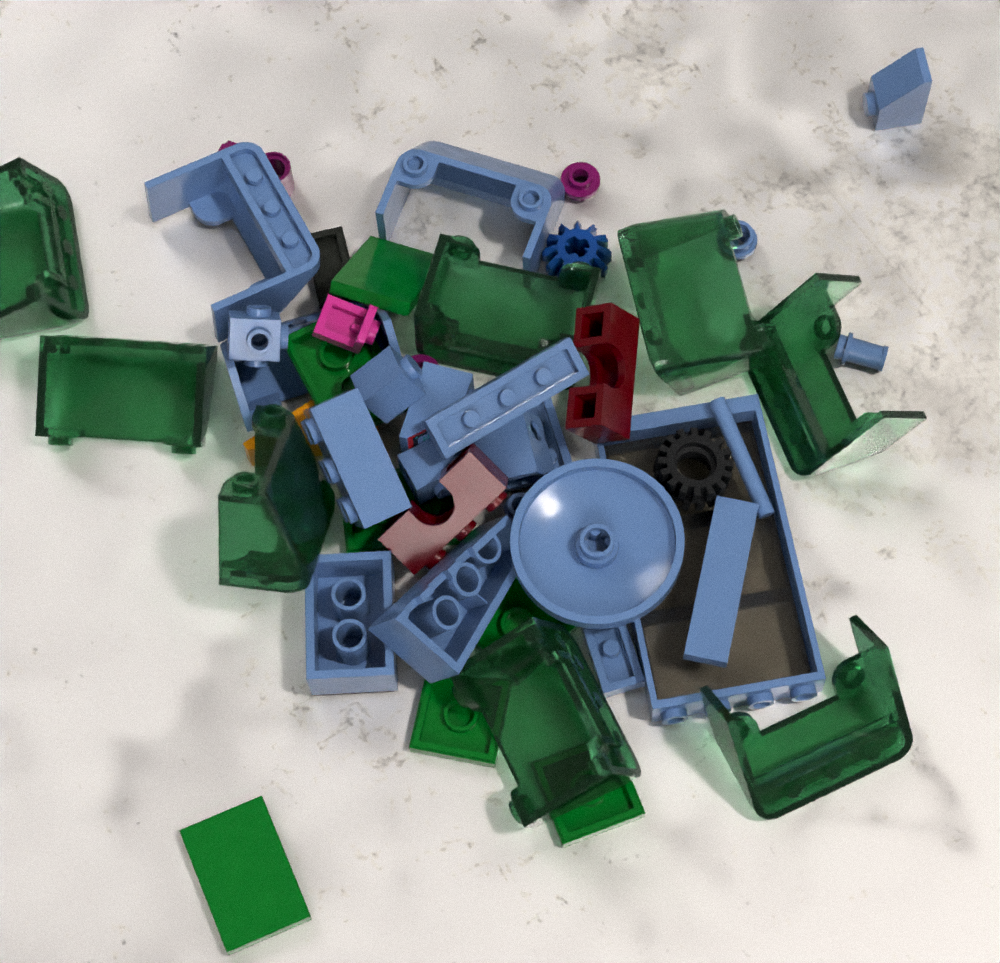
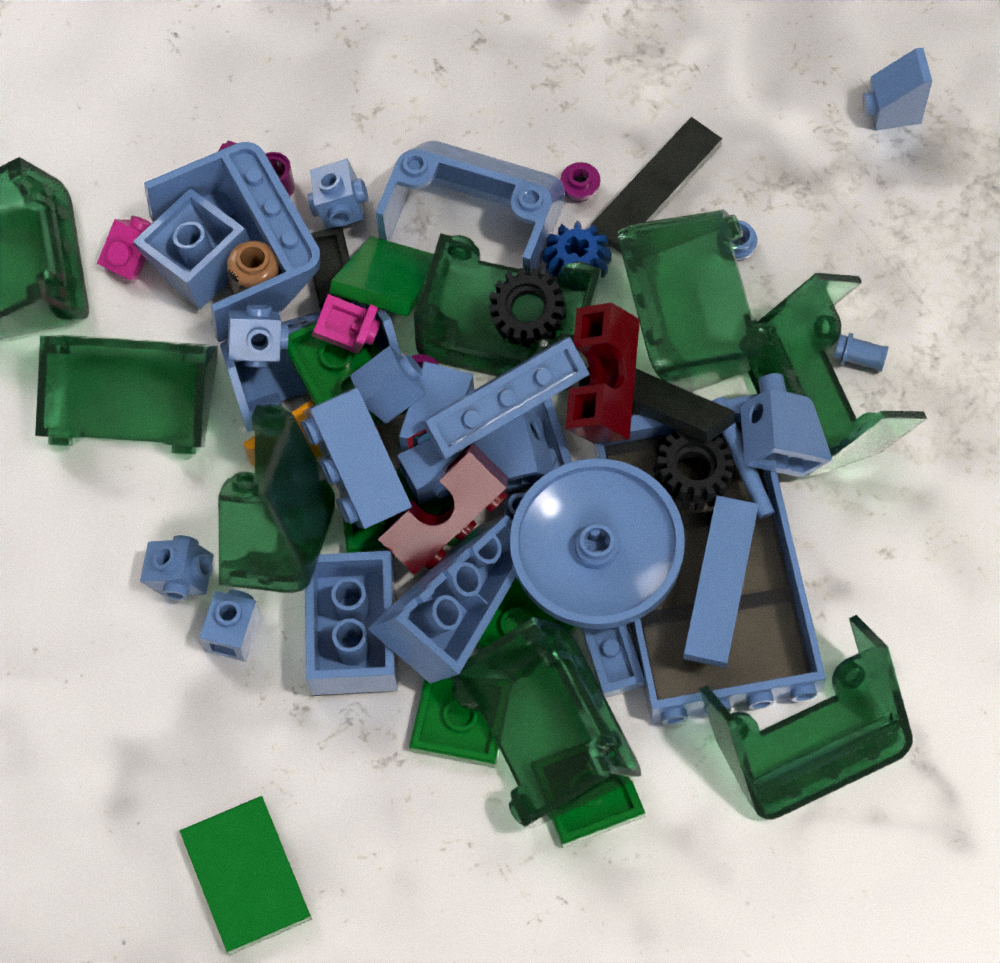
none -> dark pink bracket [97,215,152,280]
none -> medium blue slope [133,188,250,310]
none -> medium blue brick [140,535,214,600]
none -> medium blue brick [199,589,261,662]
none -> medium nougat head [227,241,280,294]
none -> medium blue brick [307,158,369,229]
none -> black tyre [489,268,567,349]
none -> pearl dark grey tile [579,367,735,444]
none -> pearl dark grey tile [591,117,722,254]
none -> medium blue torso [740,373,832,478]

